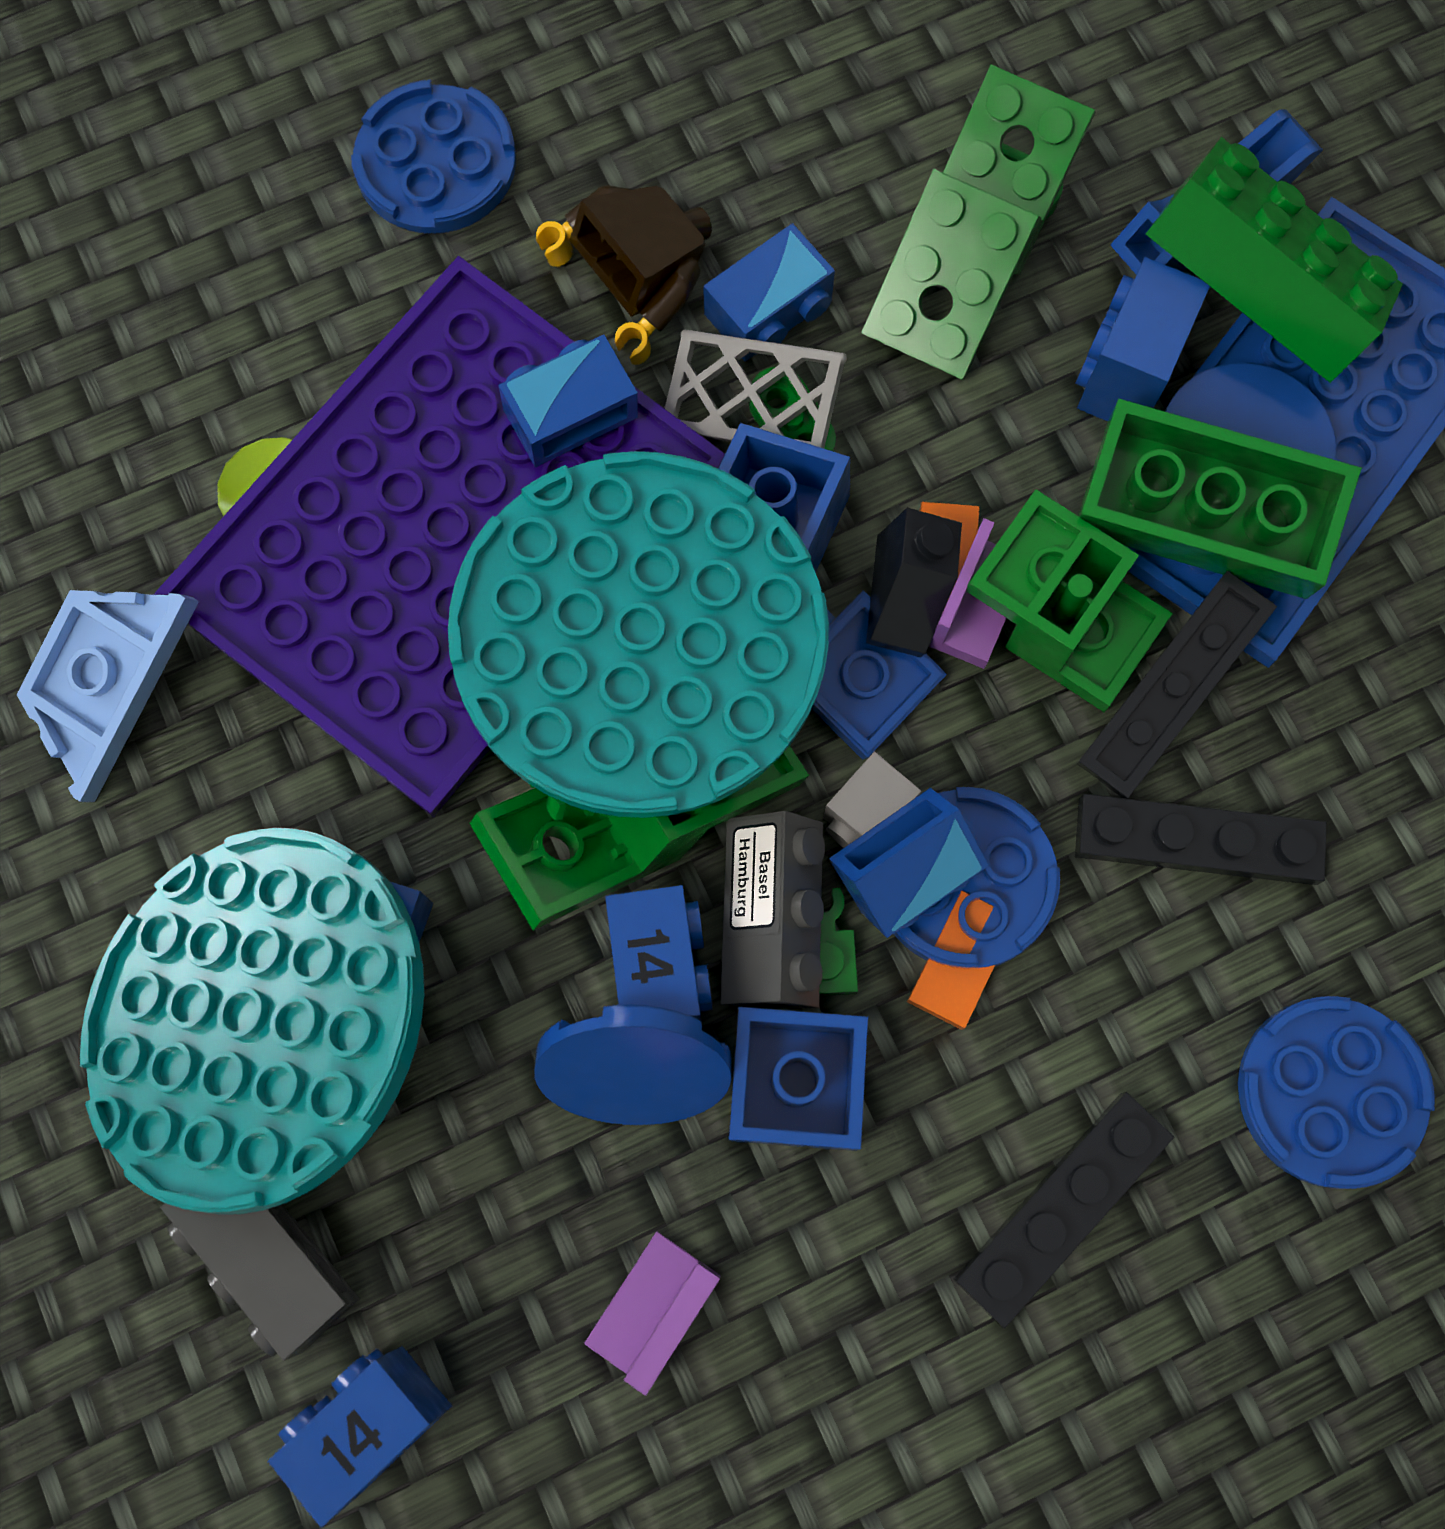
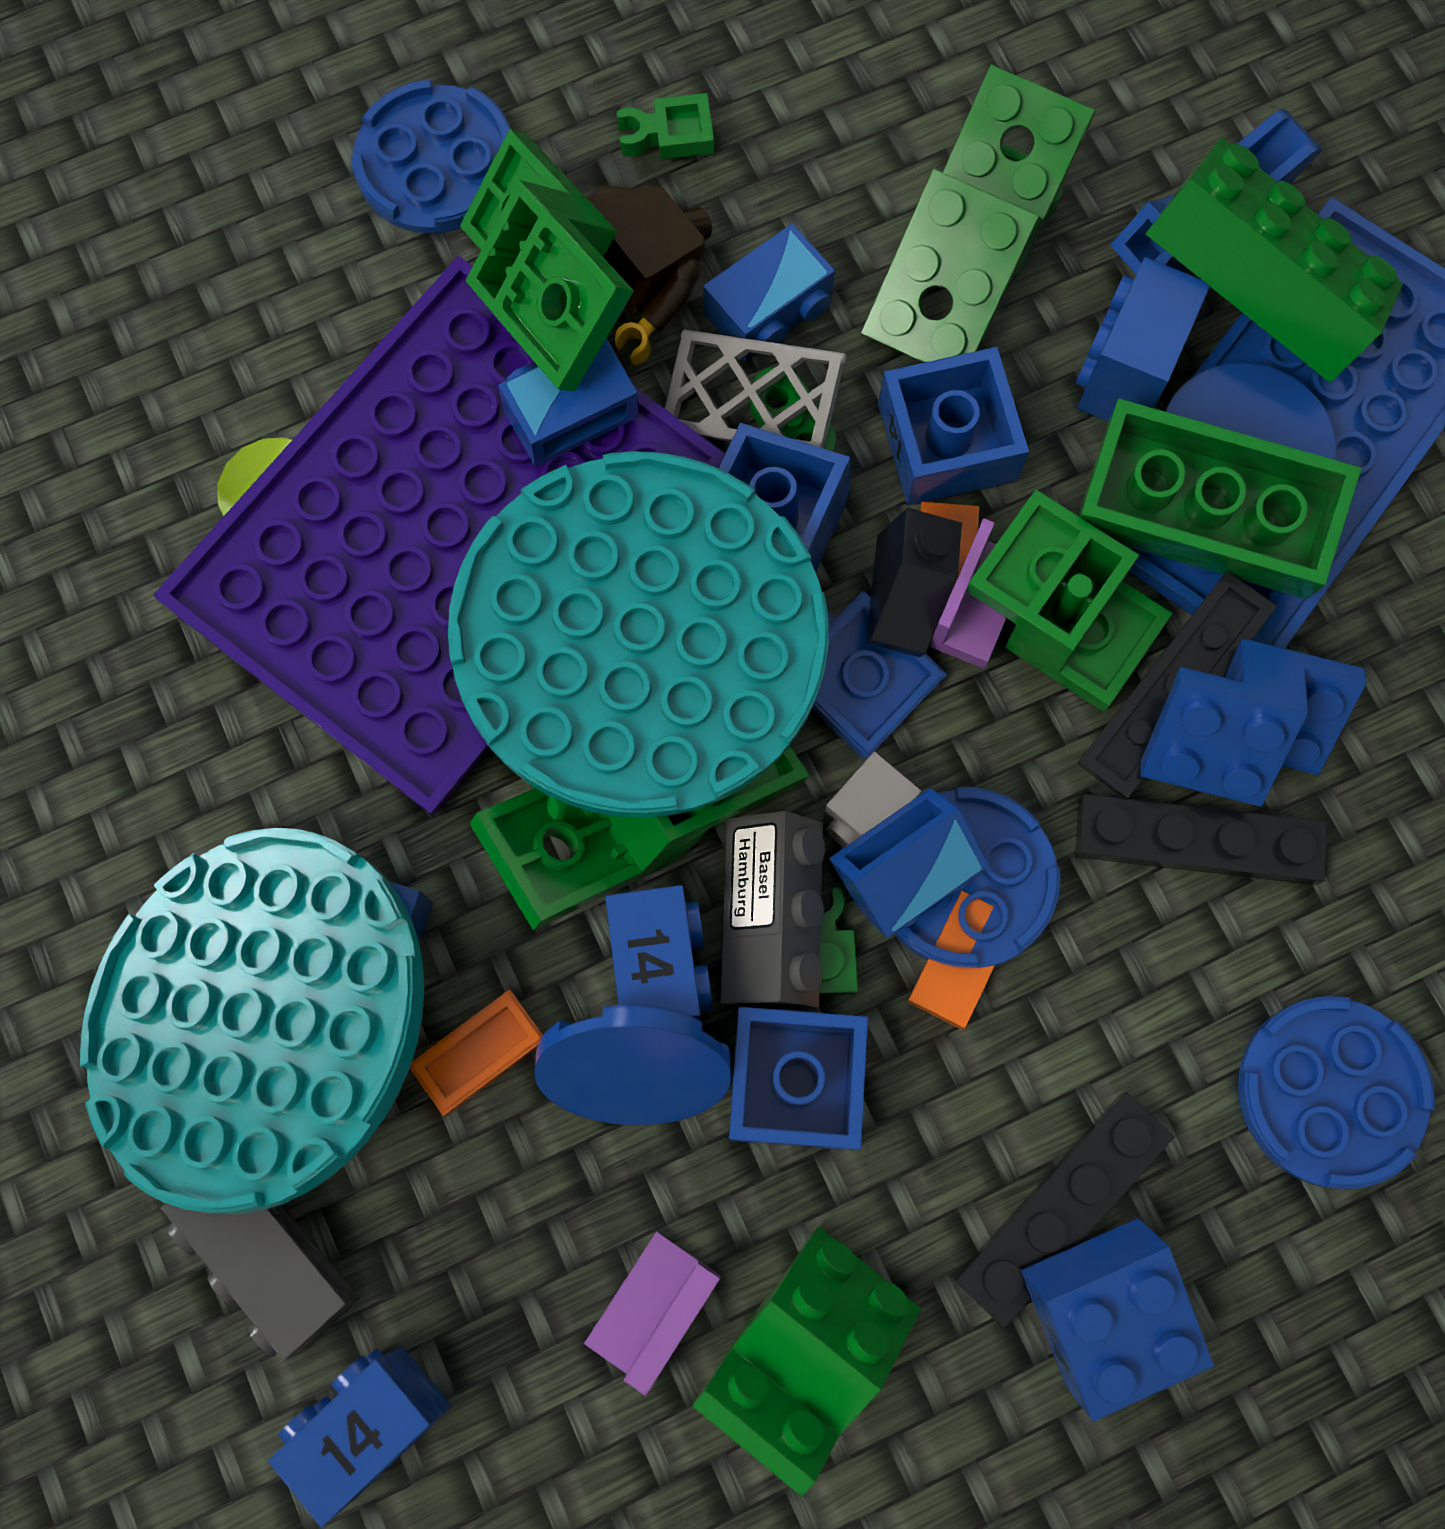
light blue wing [17,590,199,802] -> none
none -> orange tile [410,989,544,1117]
none -> green bracket [460,129,634,392]
none -> green plate [616,93,714,159]
none -> green bracket [692,1226,921,1497]
none -> blue brick [878,347,1029,506]
none -> blue brick [1021,1218,1214,1422]
none -> blue bracket [1140,638,1367,807]

